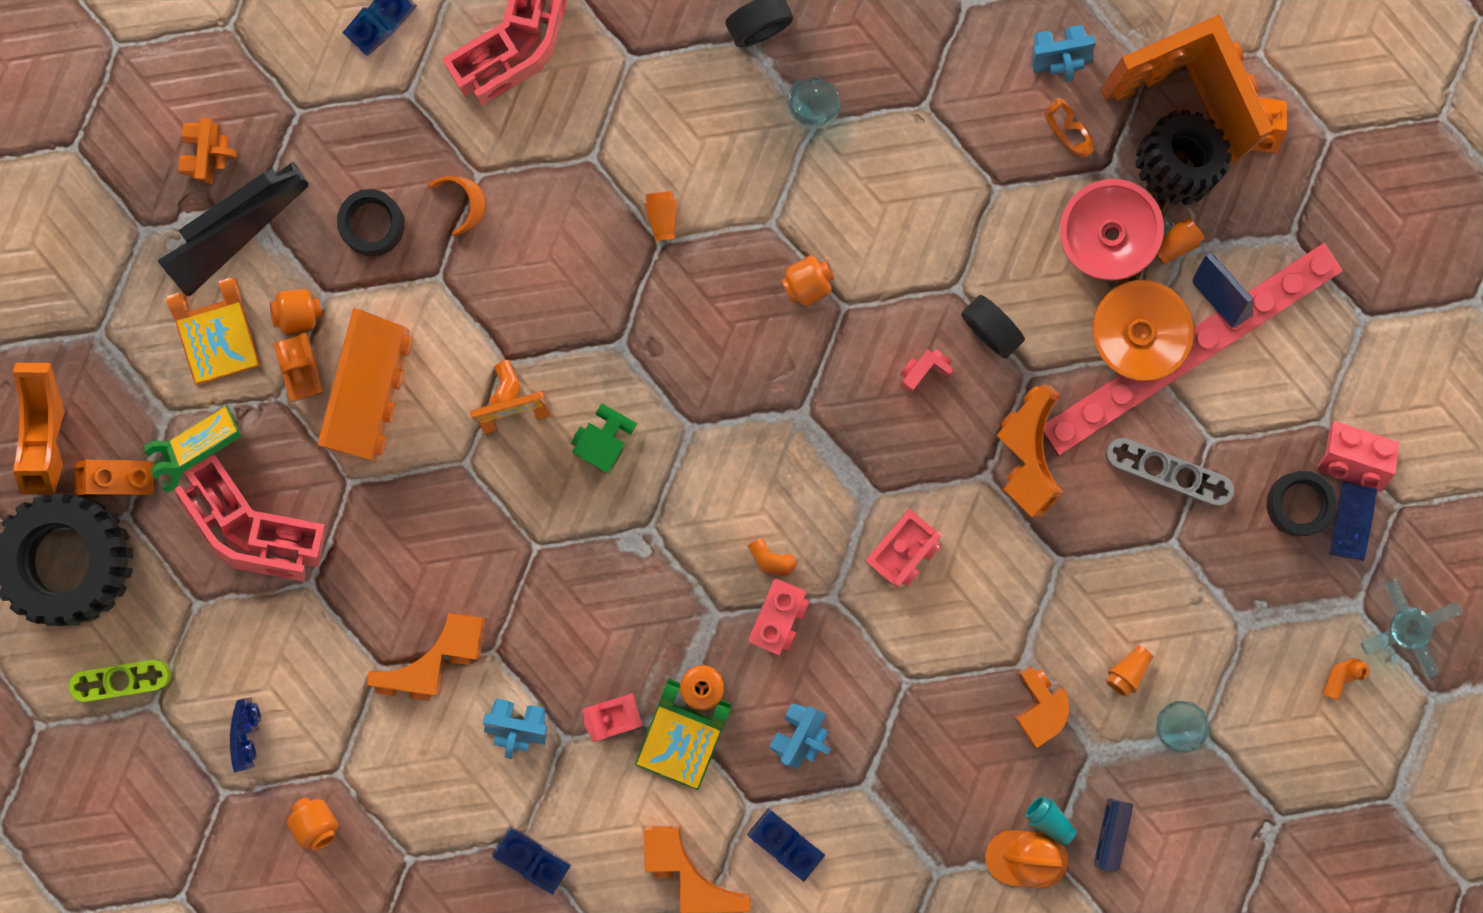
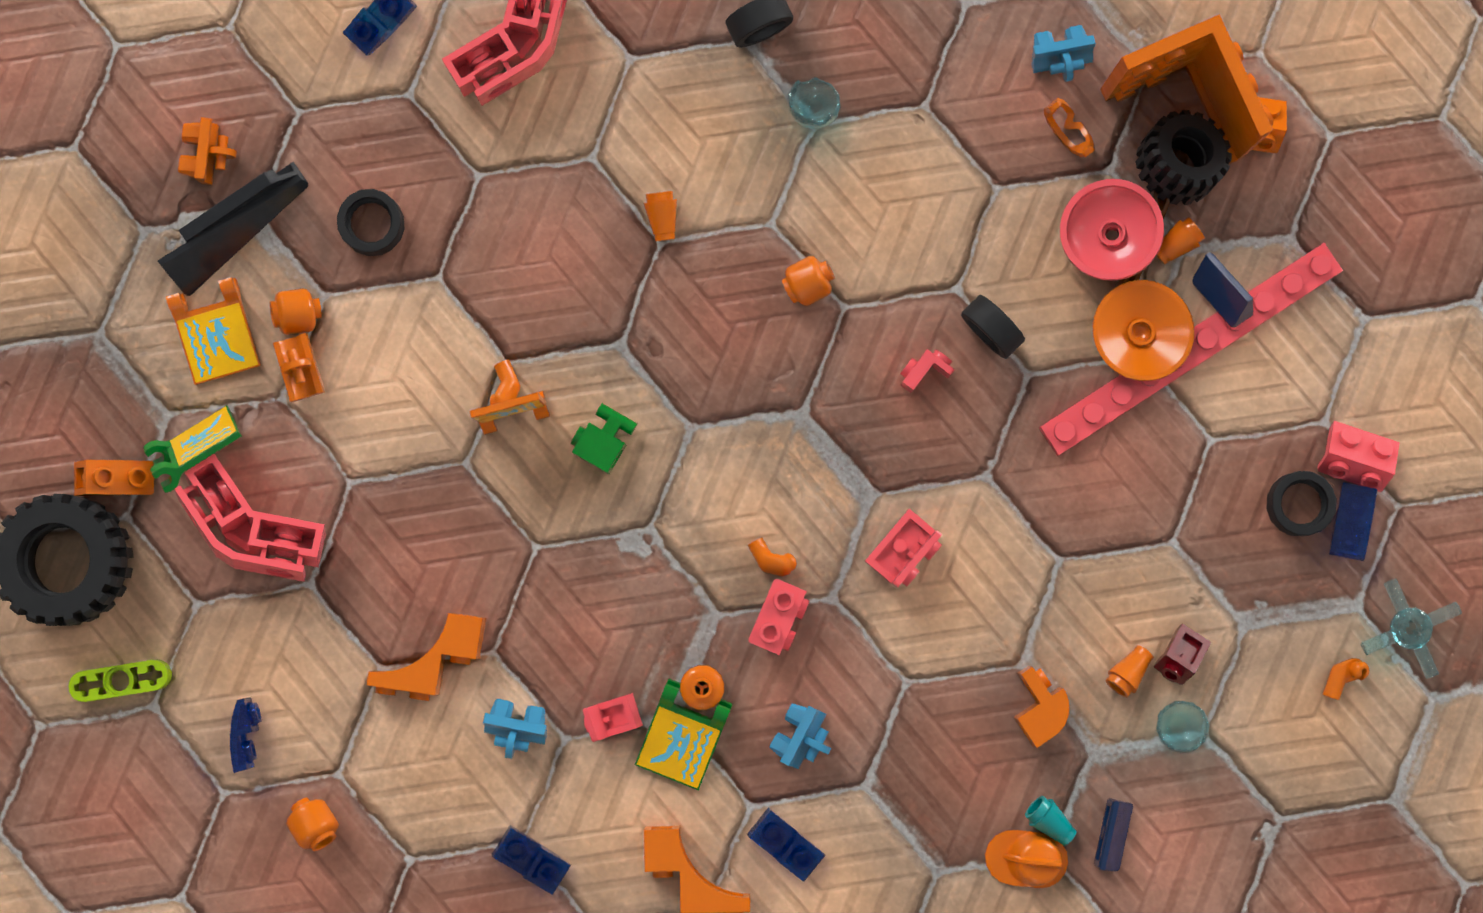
orange arch [12,363,65,495] -> none
orange slope [317,308,413,462] -> none
orange helmet [428,176,486,237] -> none
orange arch [996,385,1064,517] -> none
light grey beam [1105,438,1234,506] -> none
none -> bracket [1153,623,1211,685]

